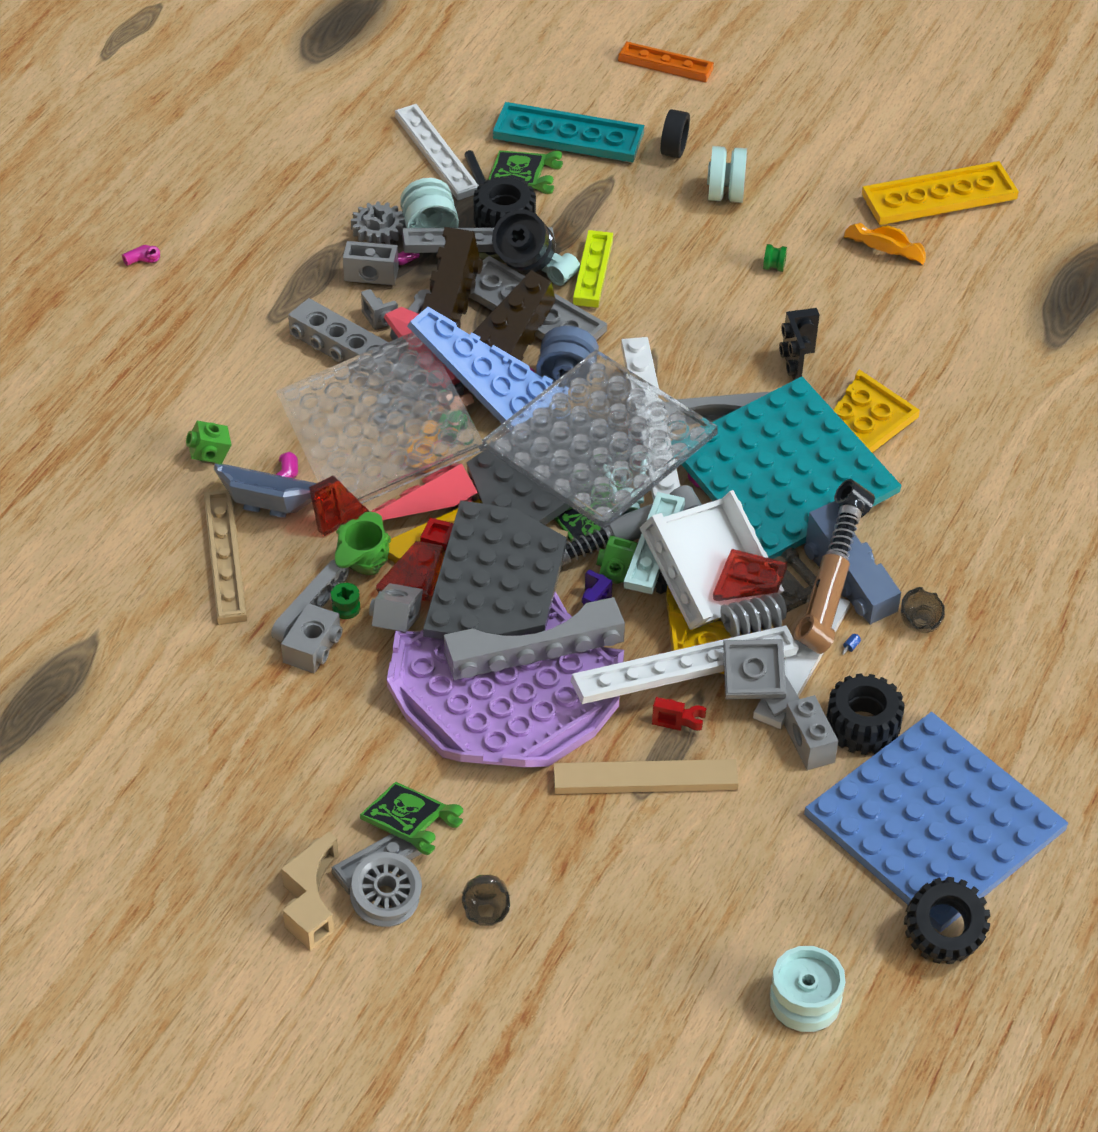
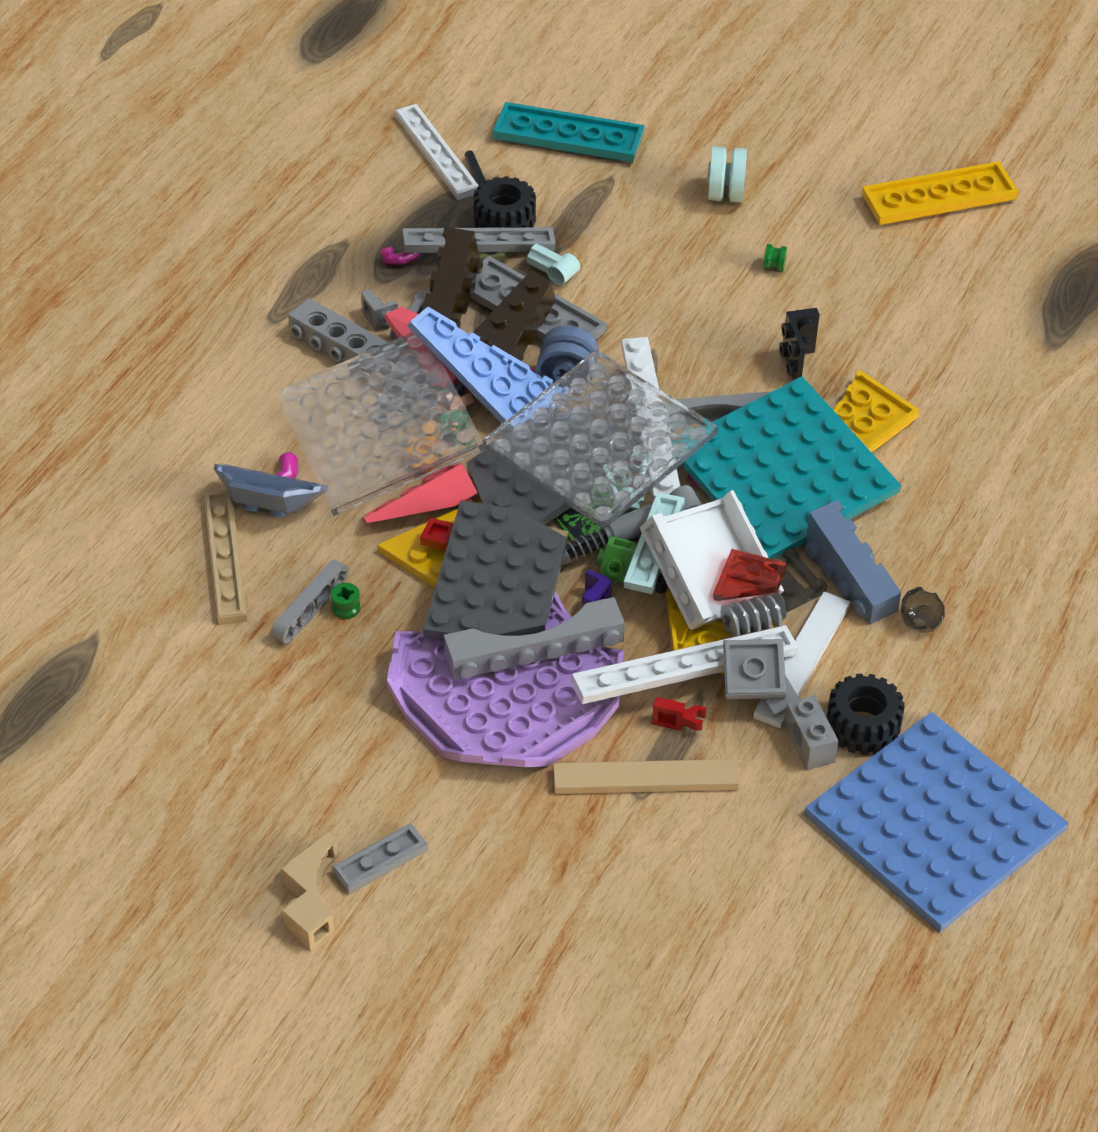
dark pink arm [122,245,160,266] -> none
bright green brick [186,421,232,464] -> none
light grey brick [281,603,343,674] -> none
clear red wing [309,476,369,536] -> none
bright green piece [335,512,391,575] -> none
light grey brick [343,241,399,285] -> none
light grey wheel [350,852,422,927] -> none
light grey gear [351,201,406,245] -> none
bright green flag [360,782,463,855] -> none
light grey brick [369,583,423,632] -> none
clear red wing [376,541,445,602] -> none
light aqua wheel [400,178,459,228] -> none
clear smoke hair [462,874,510,926] -> none
bright green flag [489,150,563,194] -> none
black wheel [492,210,556,274] -> none
neon yellow plate [573,230,613,308] -> none
orange tile [618,41,714,82] -> none
black tyre [660,109,690,158] -> none
light aqua wheel [770,946,846,1032] -> none
piece [794,479,875,654] -> none
blue piece [842,634,861,655] -> none
light orange piece [844,223,926,265] -> none
black tyre [904,877,990,964] -> none

